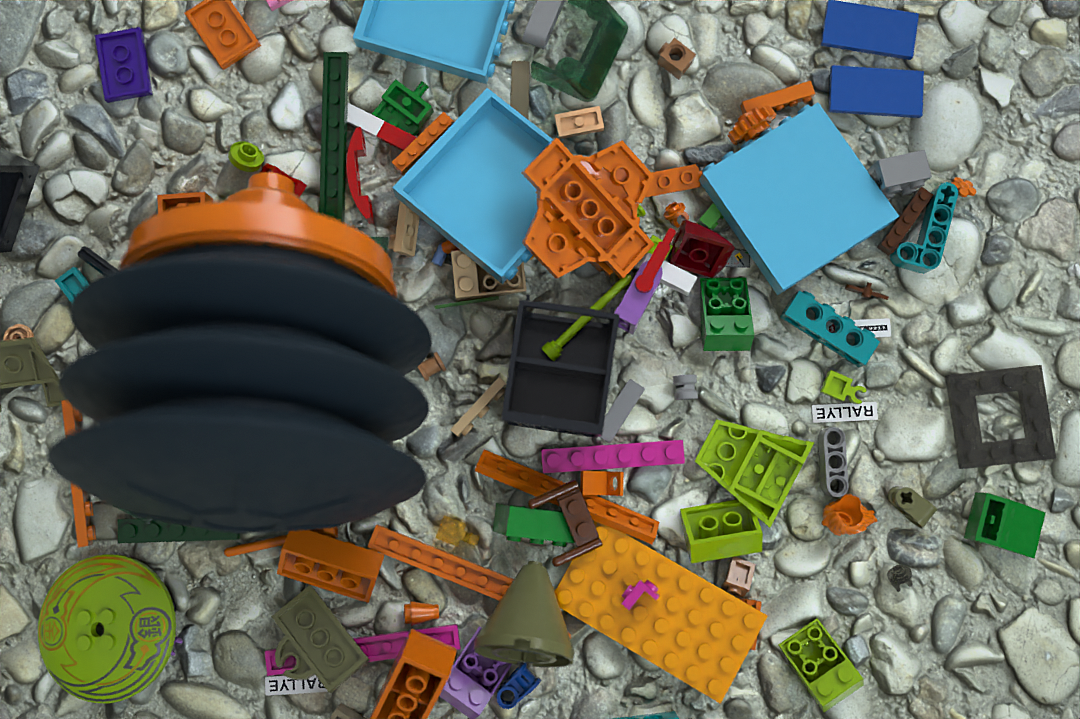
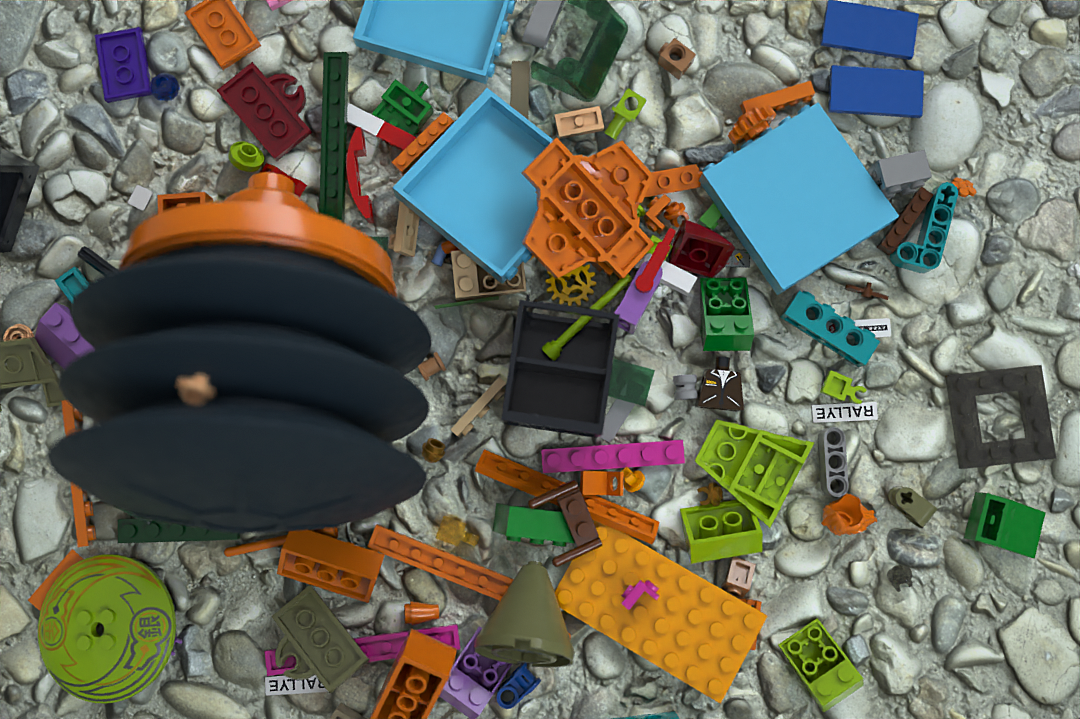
none -> orange sticker [28,549,84,611]
none -> medium lavender slope [34,303,95,368]
none -> white sticker [128,185,153,210]
none -> clear blue plate [150,73,180,101]
none -> light nougat plate [178,374,215,405]
none -> dark red plate [217,62,312,161]
none -> pearl gold plate [422,438,445,463]
none -> yellow gear [545,264,596,307]
none -> lime bracket [604,89,646,140]
none -> clear green piece [608,359,655,407]
none -> light orange plate [621,466,645,492]
none -> orange bracket [643,194,671,234]
none -> dark brown torso [695,357,744,412]
none -> pearl gold plate [697,482,723,506]

